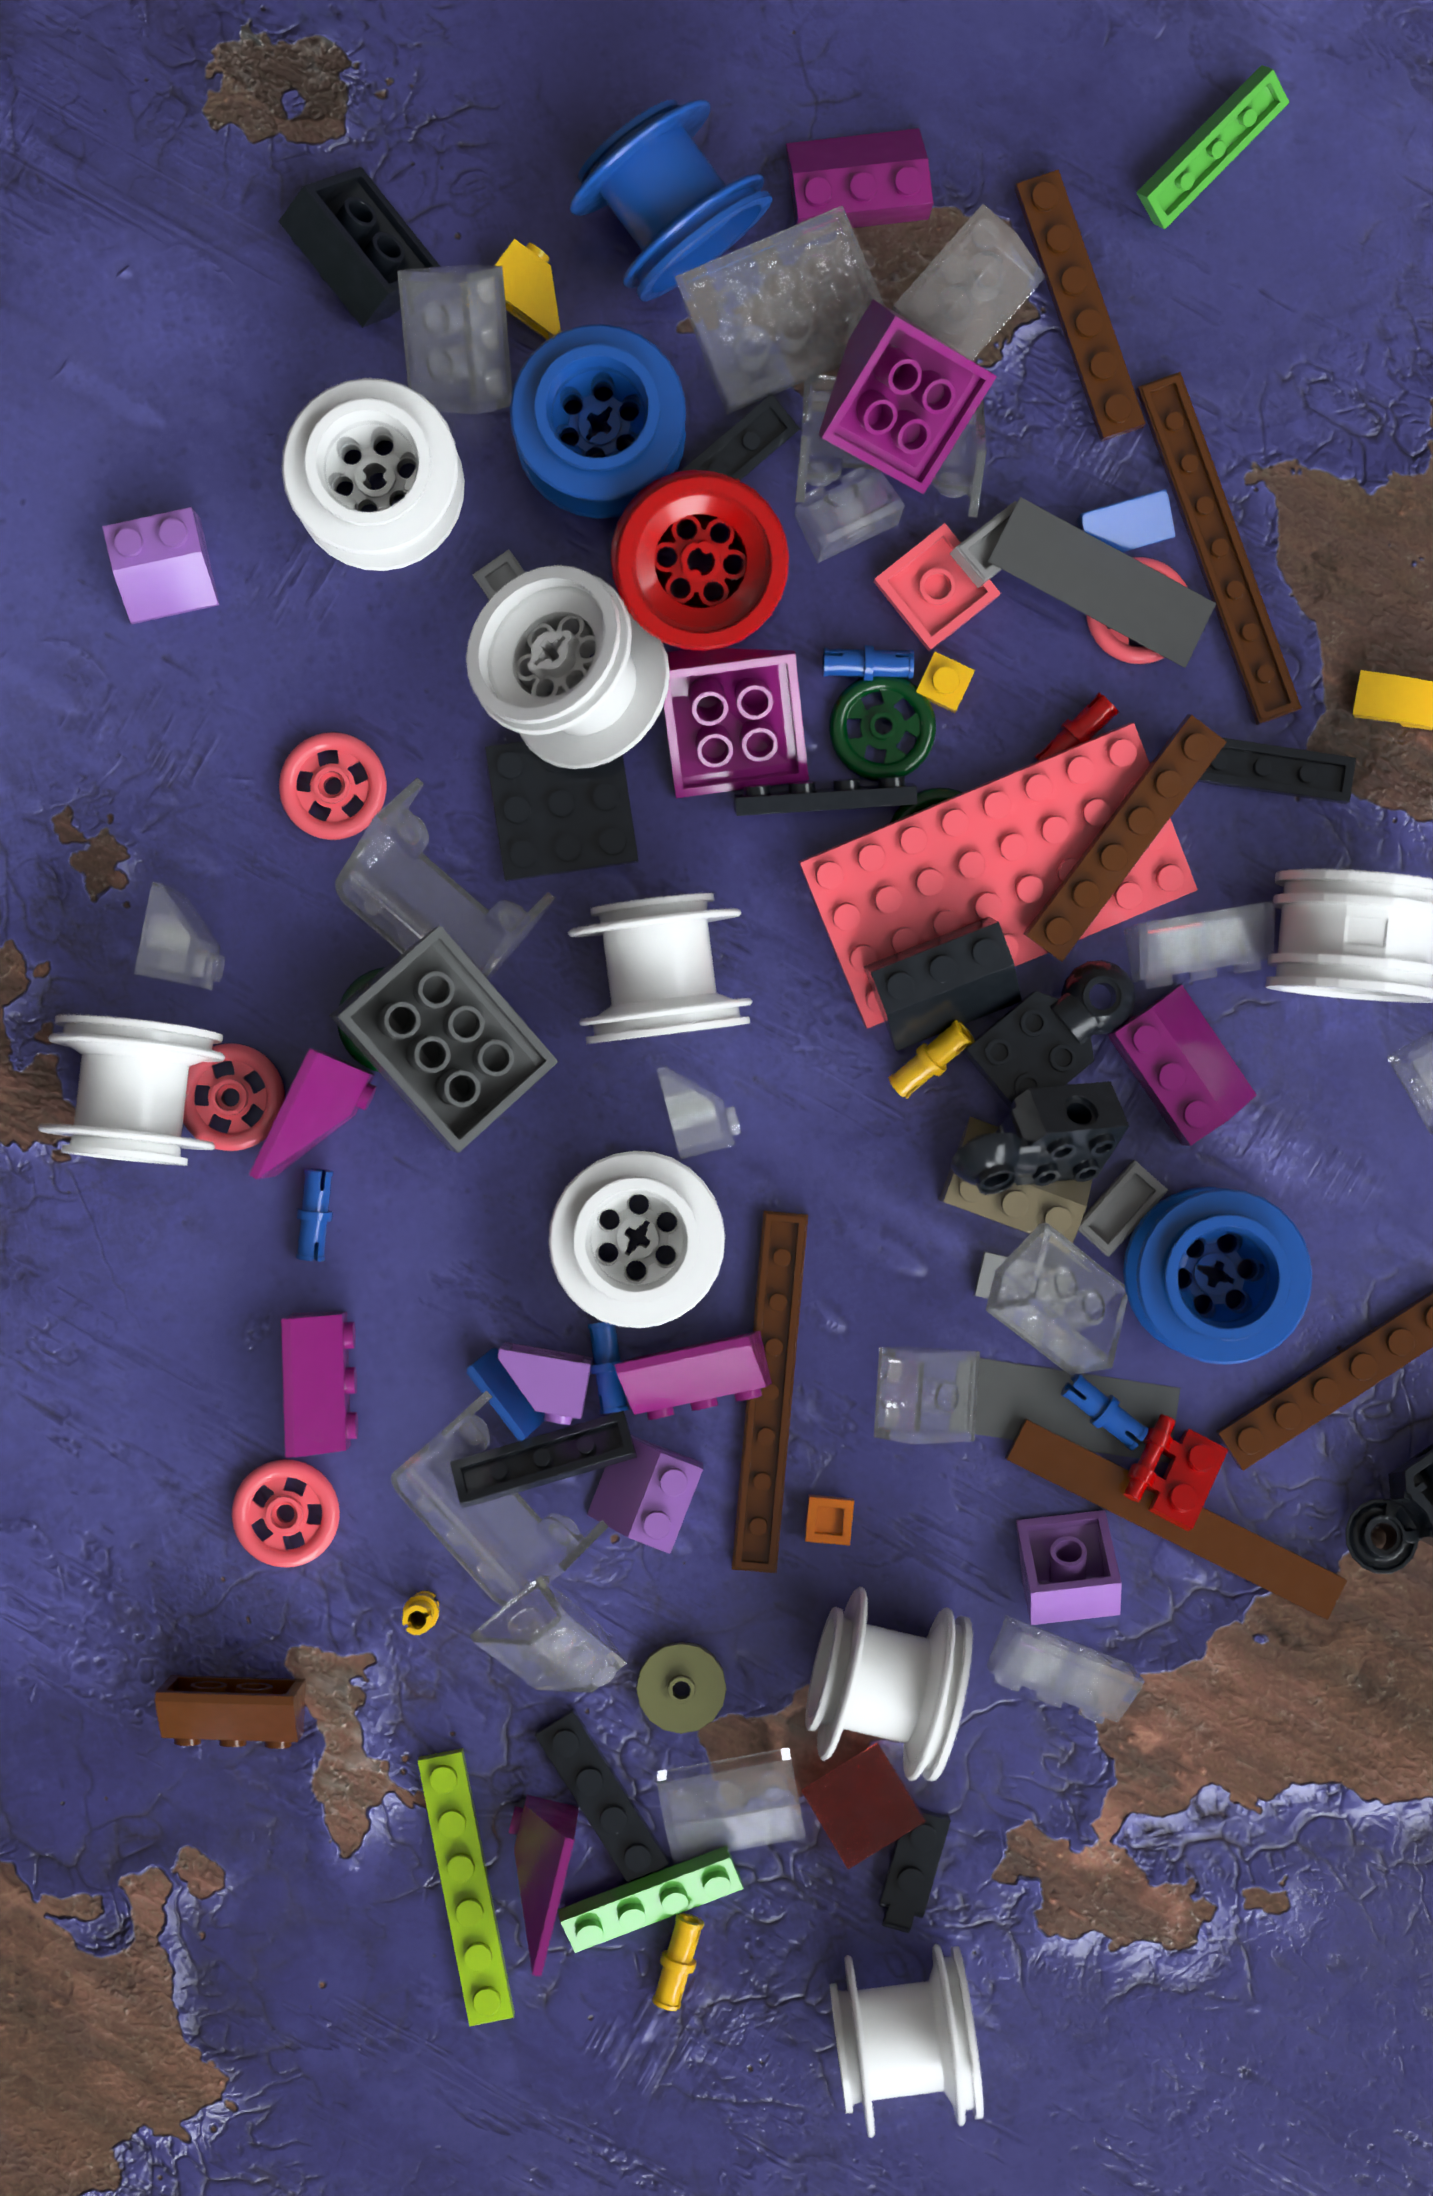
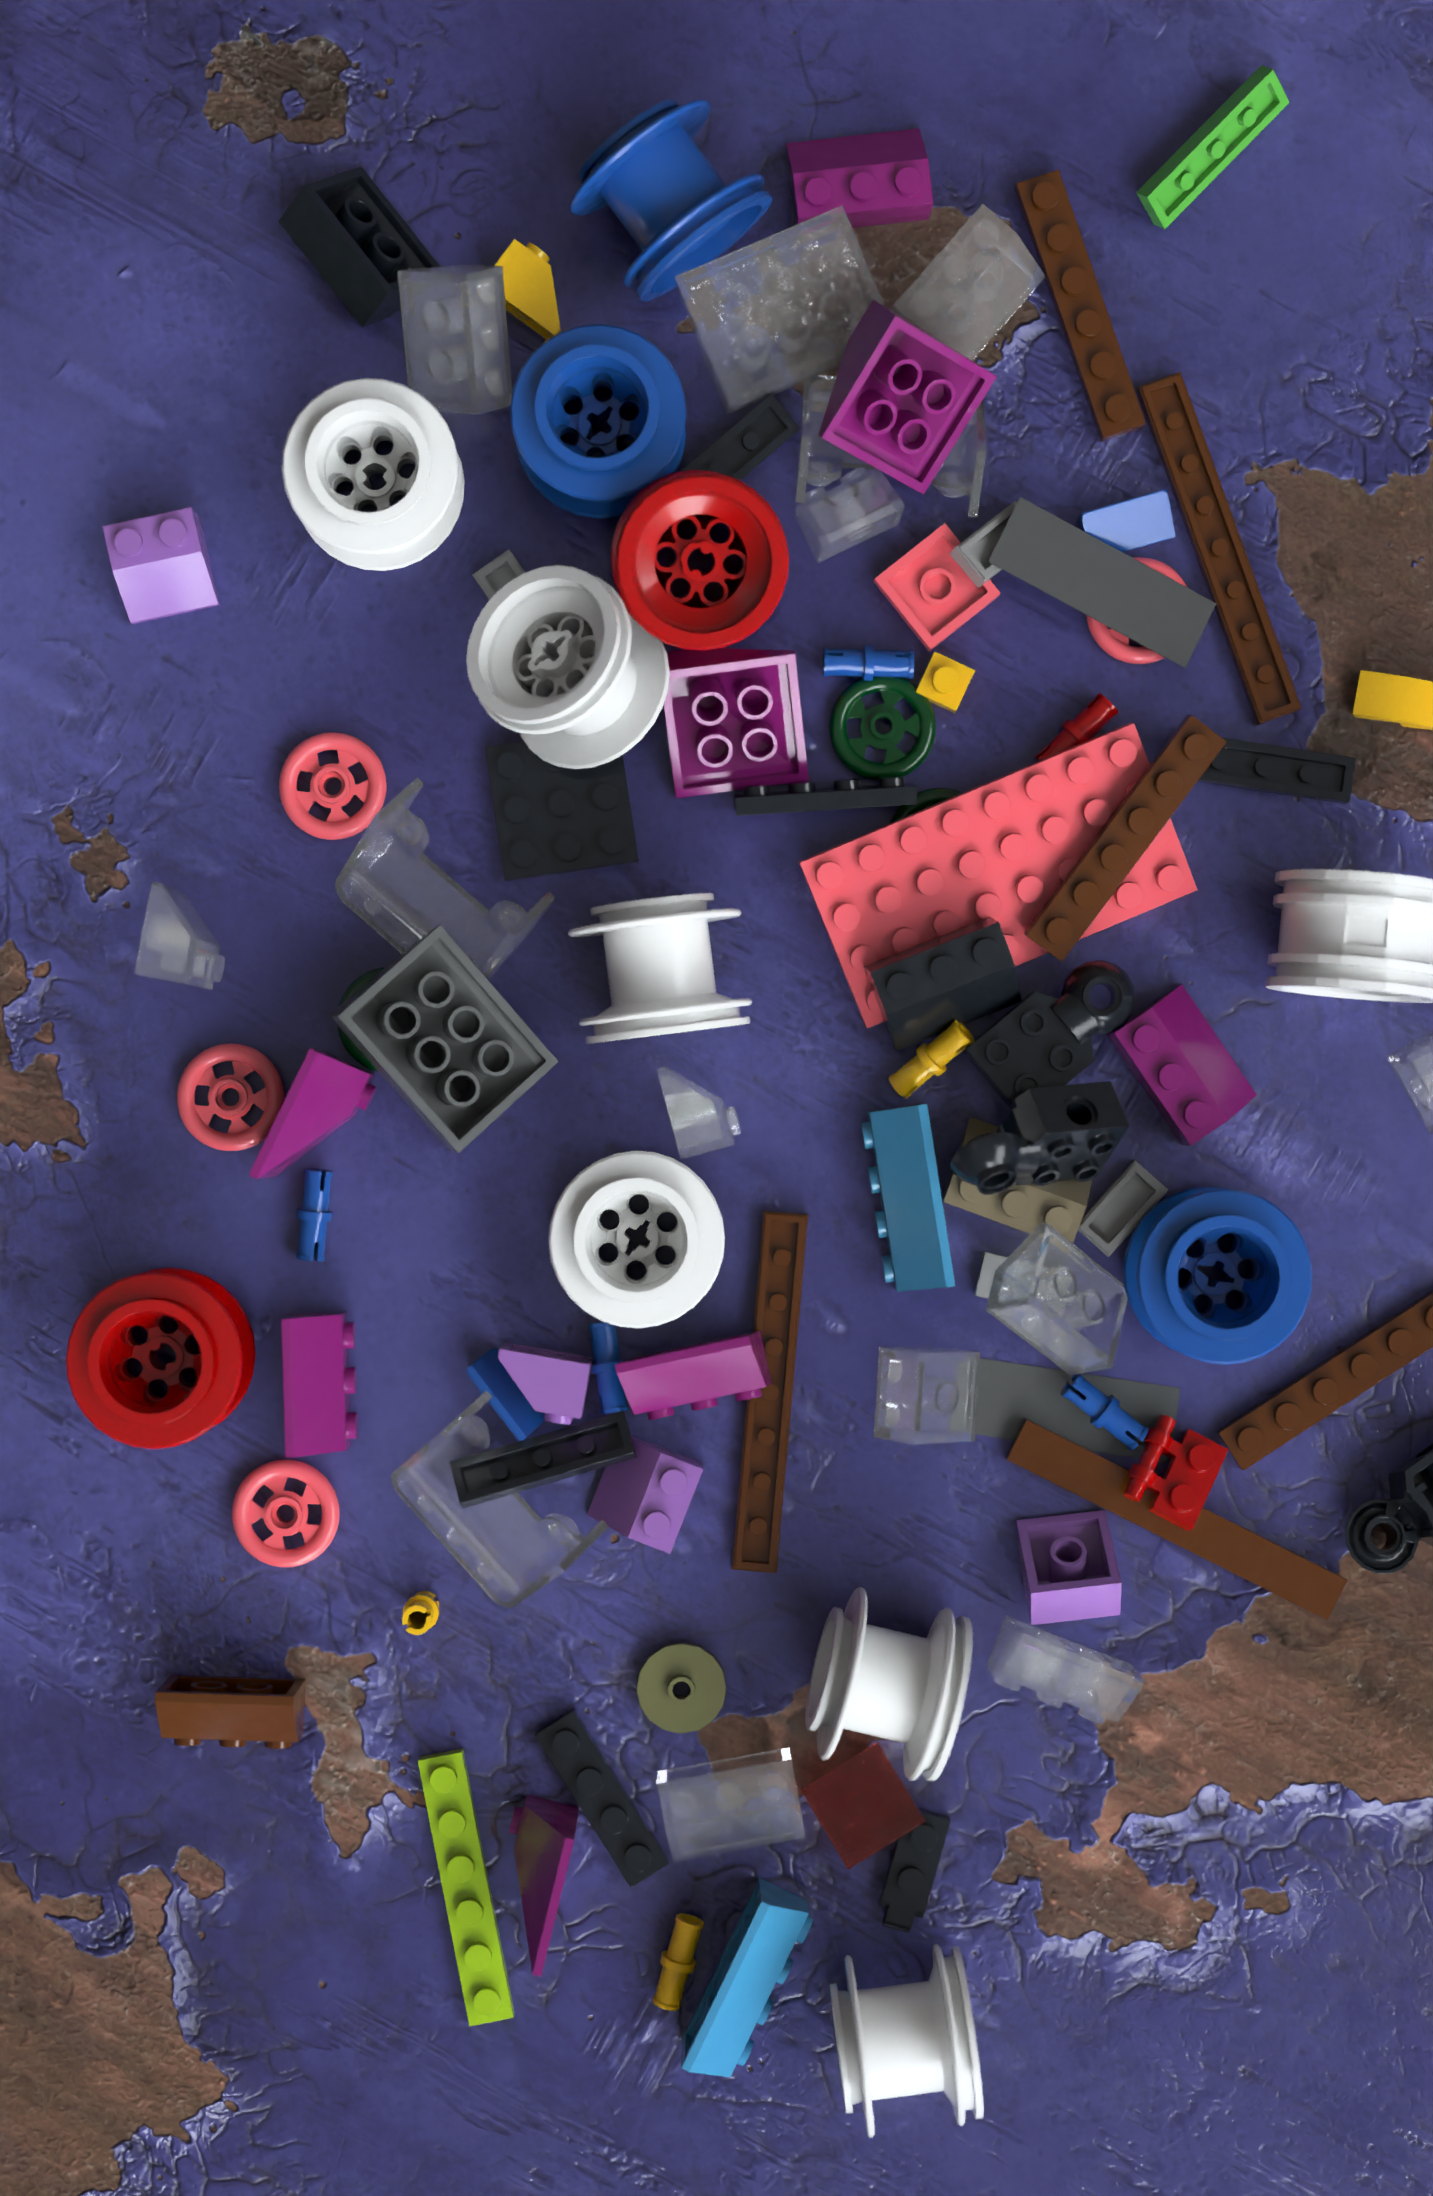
white wheel [38,1015,225,1166] -> none
clear slope [470,1576,627,1693] -> none
plate [558,1845,744,1953] -> none
orange plate [804,1494,854,1546] -> none
clear slope [1124,901,1275,989] -> none
none -> red wheel [65,1268,256,1449]
none -> dark azure slope [681,1878,813,2077]
none -> dark azure slope [861,1104,955,1292]

